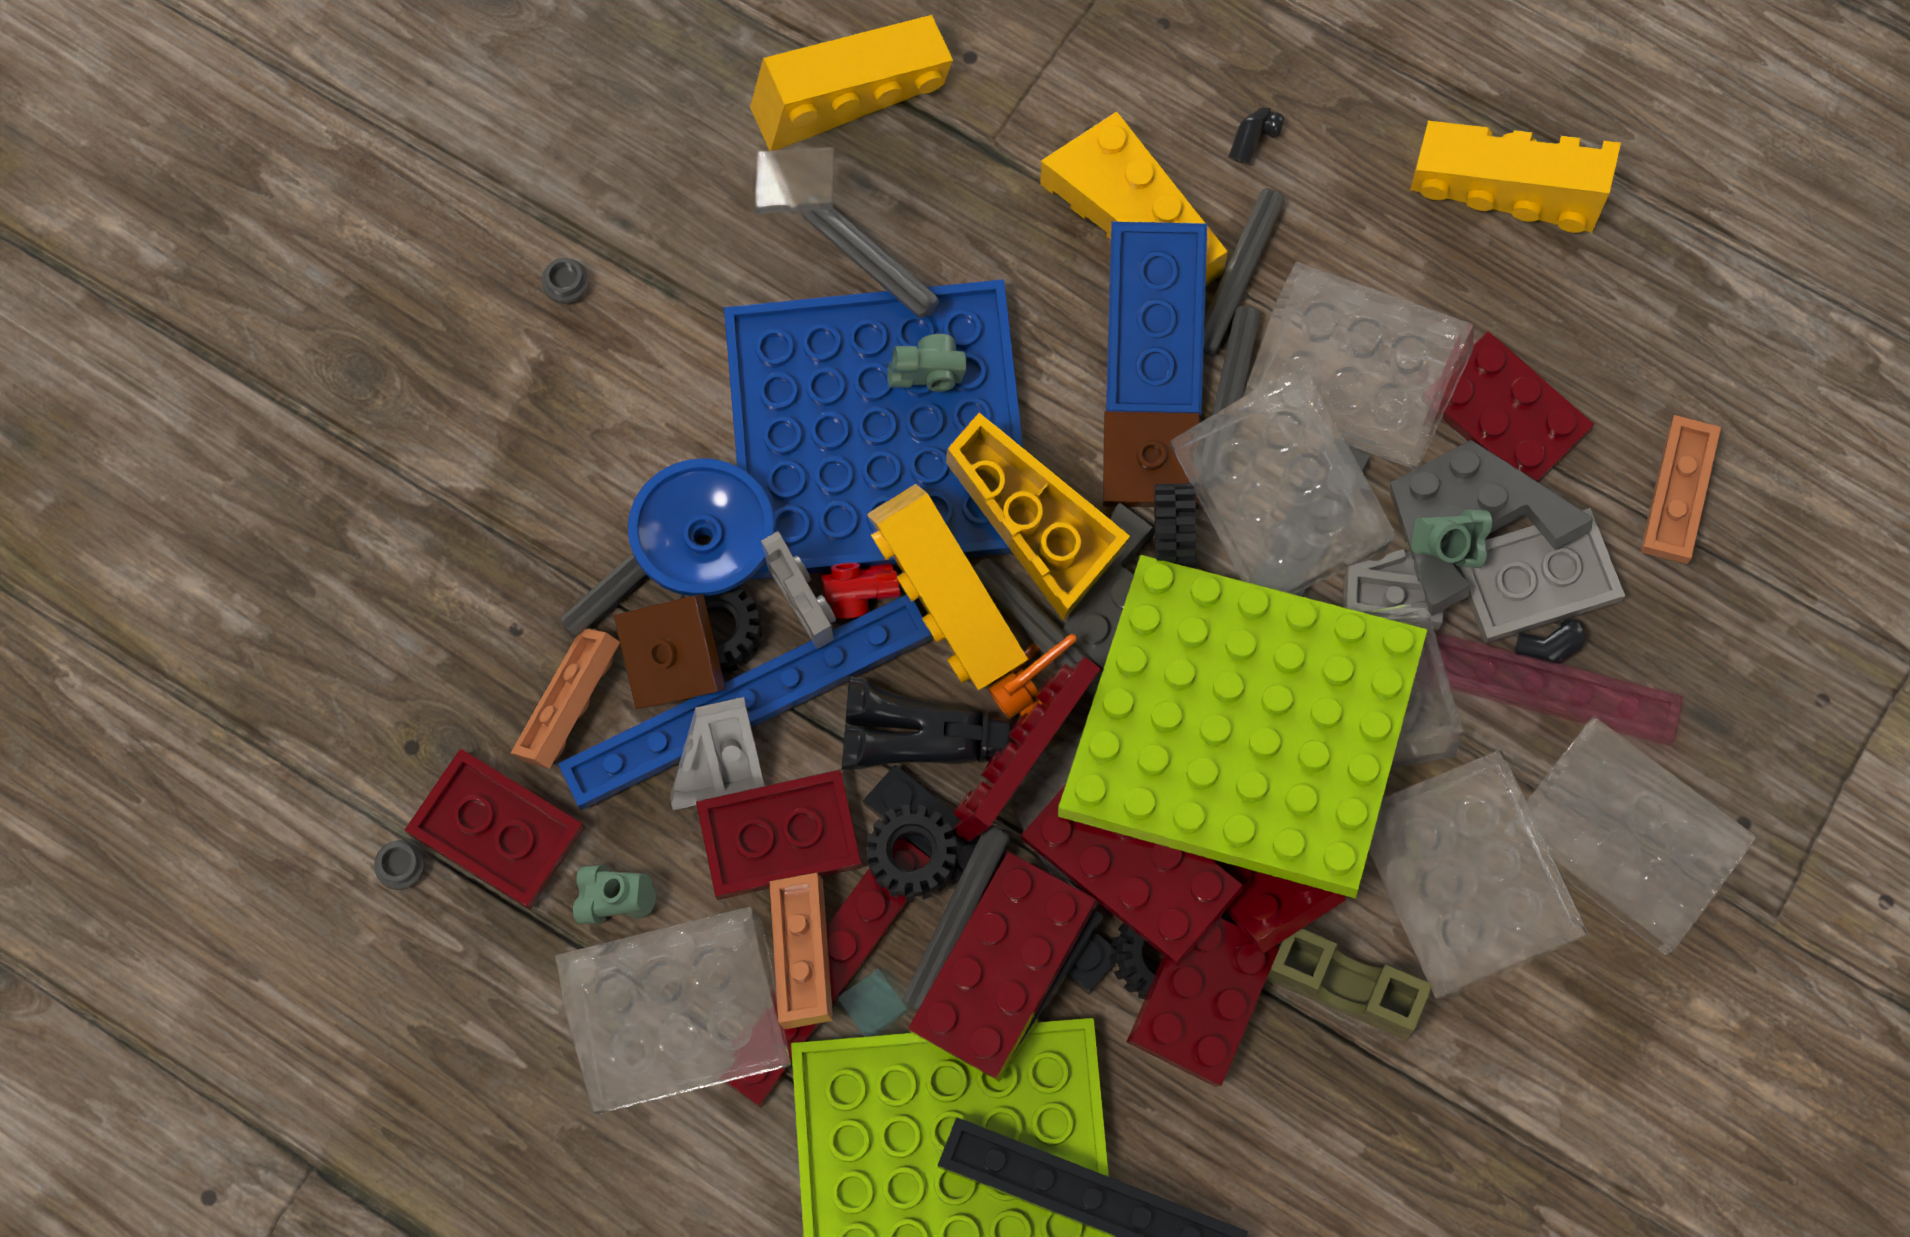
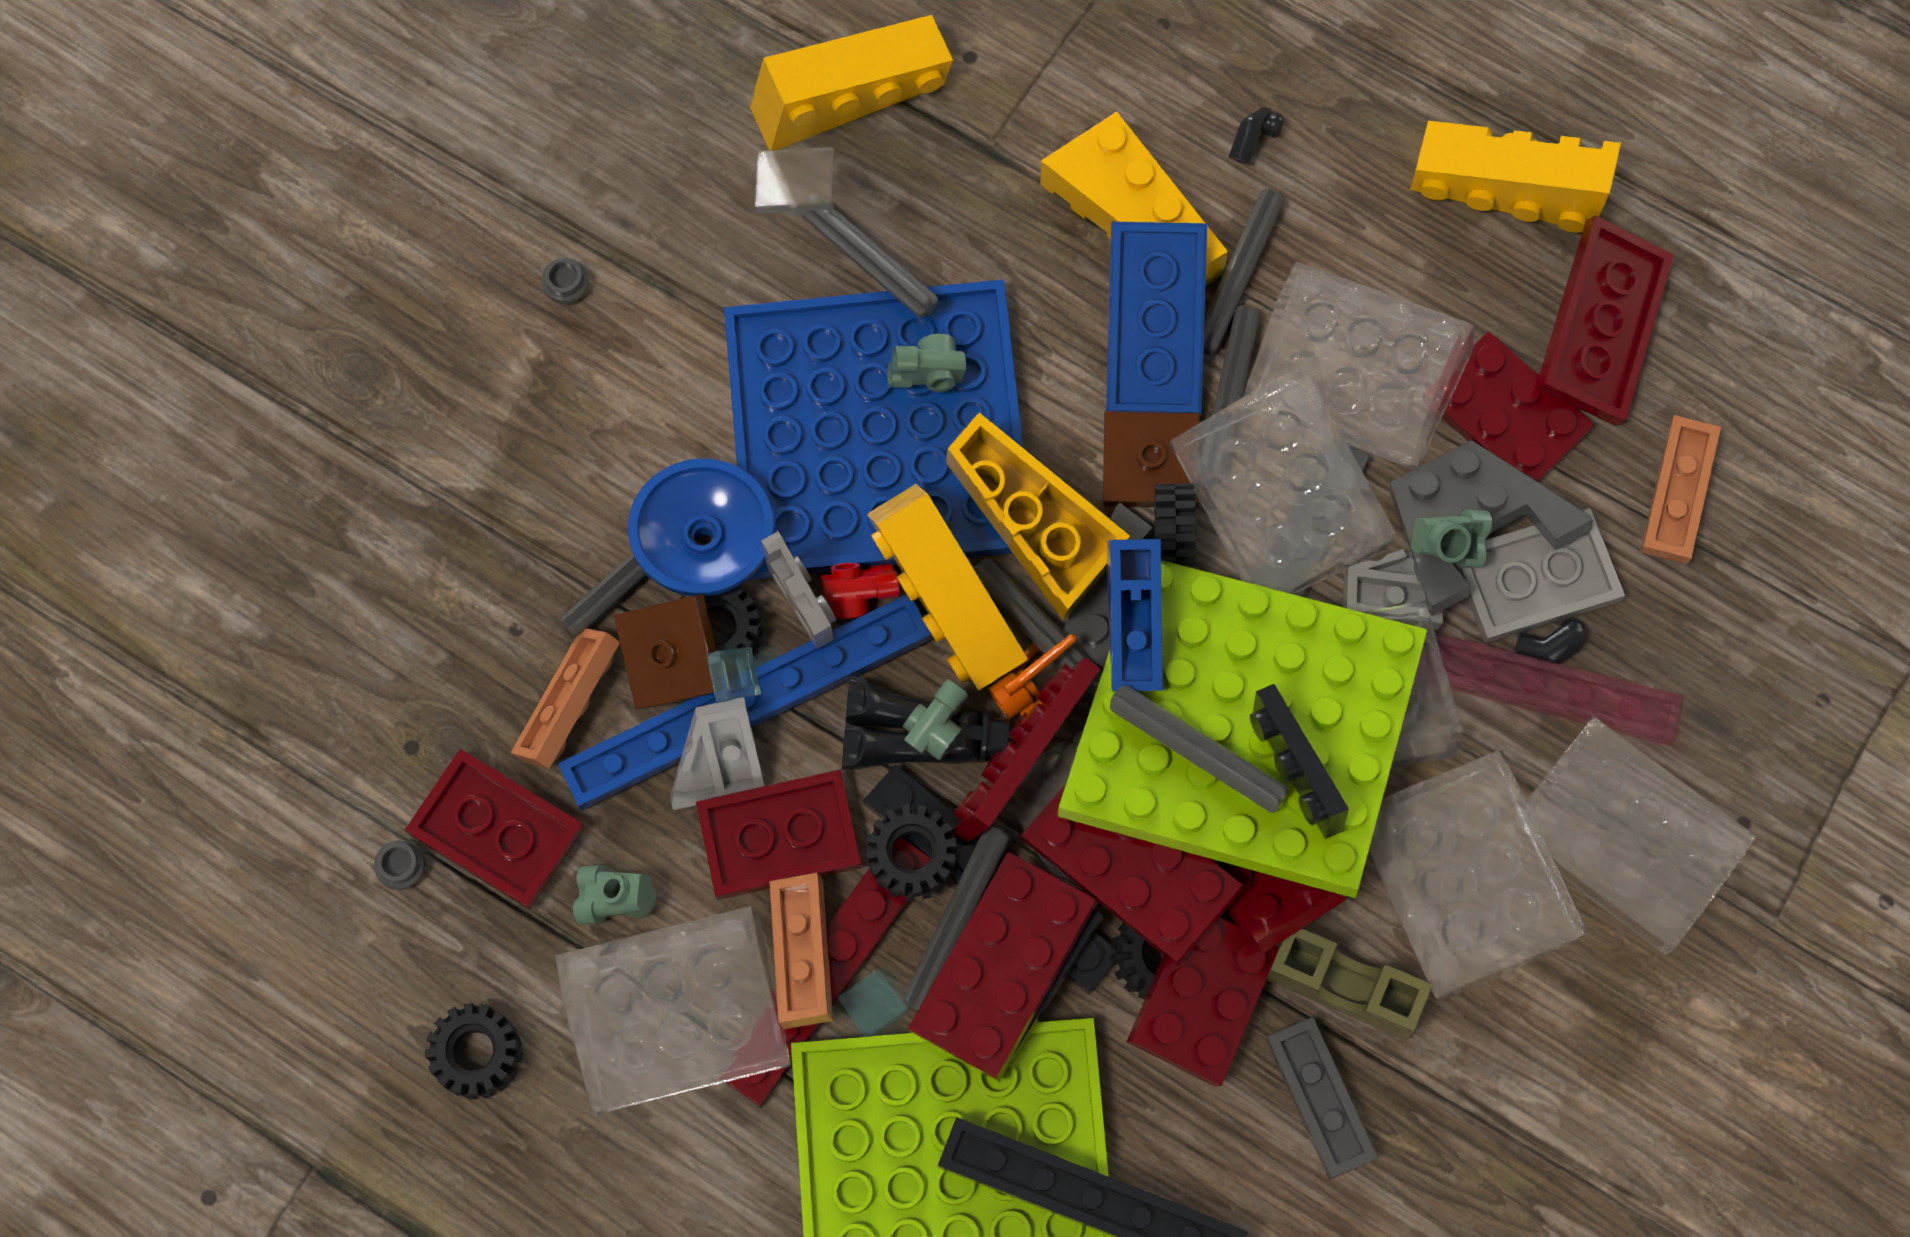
none -> black tyre [425,1003,523,1100]
none -> clear light blue tile [706,647,761,703]
none -> sand green plate [903,679,969,761]
none -> blue slope [1107,539,1163,691]
none -> dark grey axle [1110,685,1288,813]
none -> black plate [1250,684,1349,839]
none -> dark grey plate [1265,1017,1378,1180]
none -> dark red plate [1536,215,1674,426]

